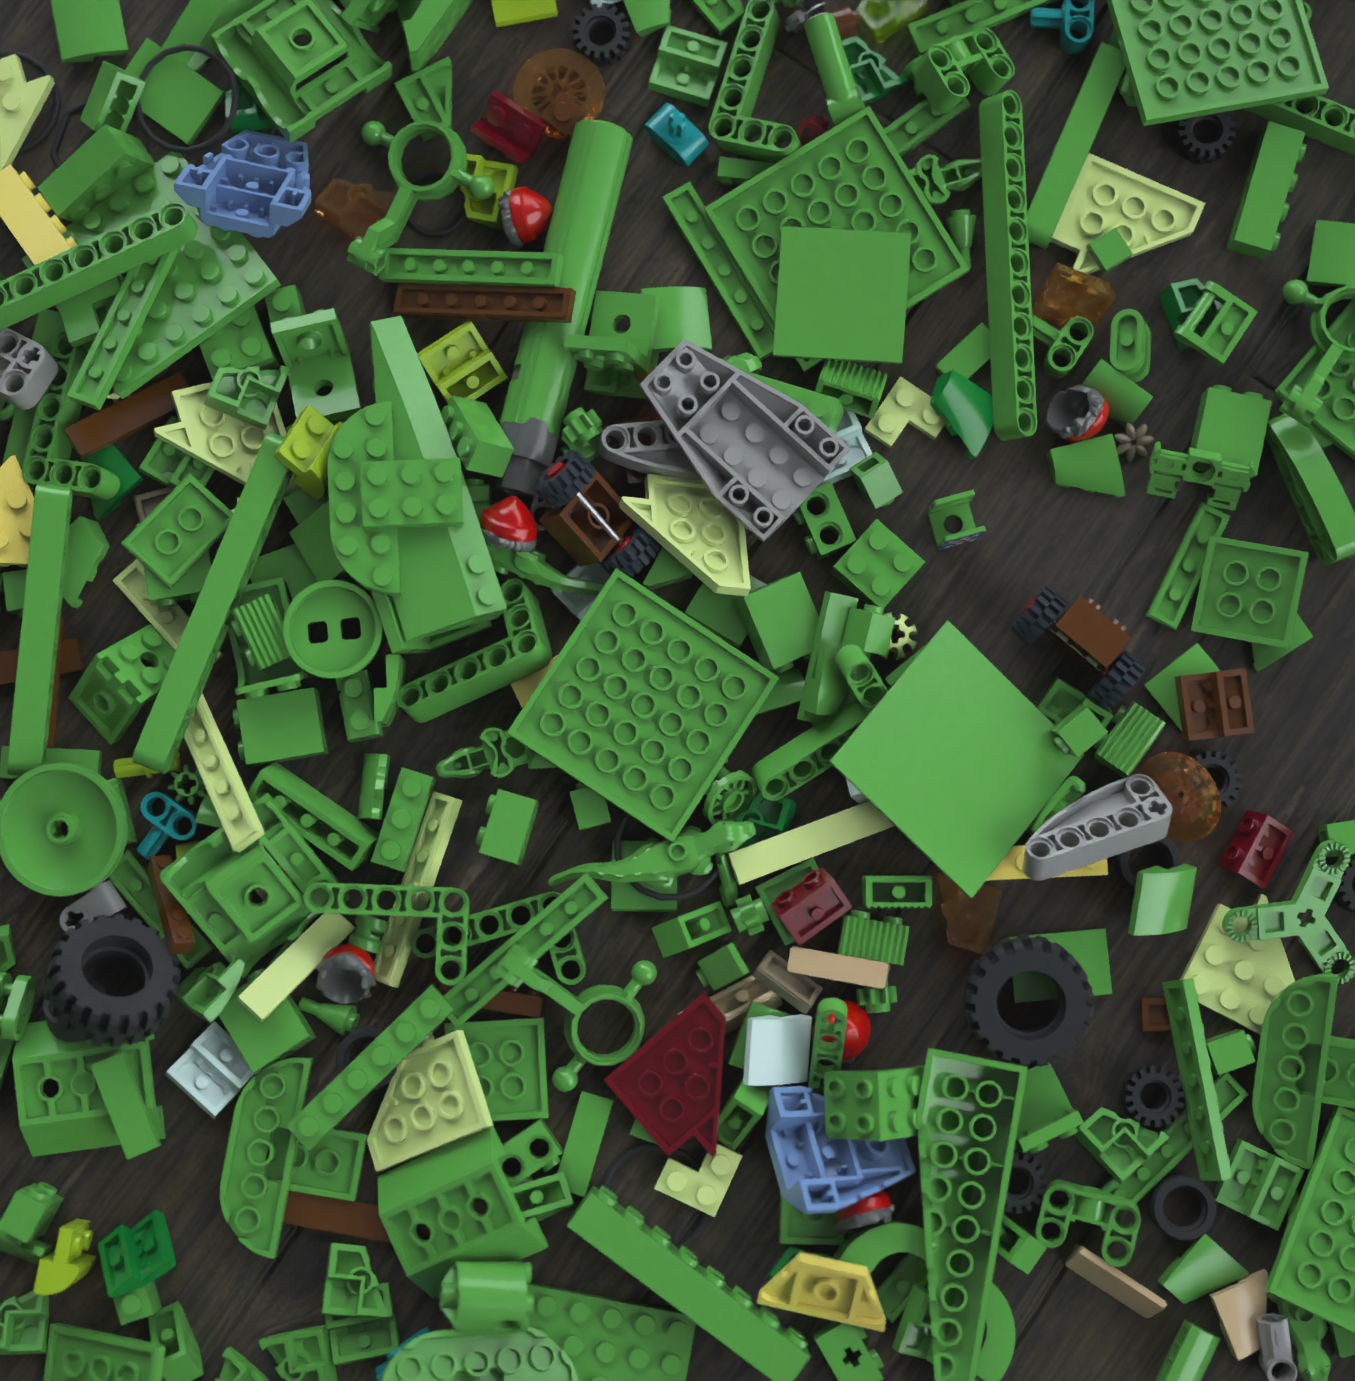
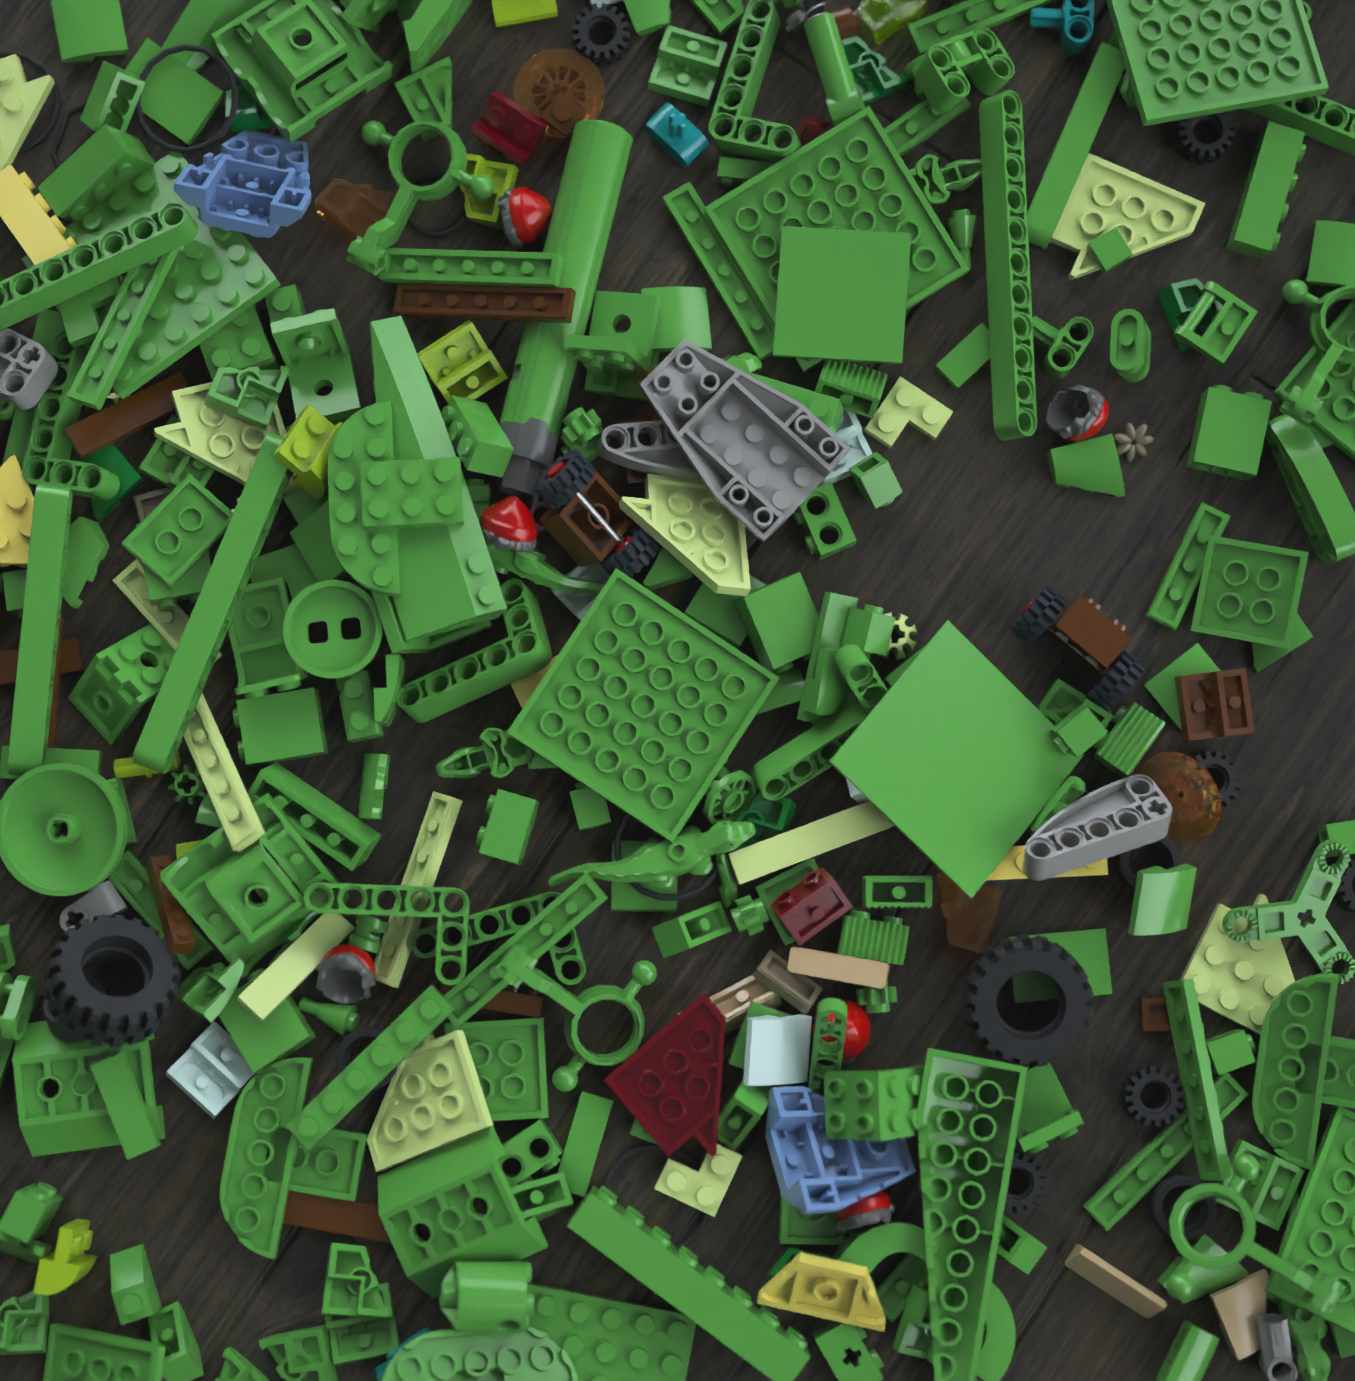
green slope [98,1209,176,1298] -> none
teal beam [137,792,203,860] -> none
bright green brick [230,594,291,670] -> none
bright green brick [371,767,437,872] -> none
bright green slope [695,942,749,991] -> none
bright green brick [831,519,925,608] -> none
bright green piece [927,490,986,551] -> none
green slope [930,370,993,459] -> none
clear orange slope [1032,263,1116,325] -> none
bright green beam [1036,1179,1141,1267] -> none
bright green slope [1074,1107,1169,1184] -> none
bright green brick [1081,358,1153,429] -> none
bright green piece [1146,442,1255,511] -> none
dark red bracket [1219,810,1294,890] -> none
none -> bright green piece [1166,1154,1346,1316]

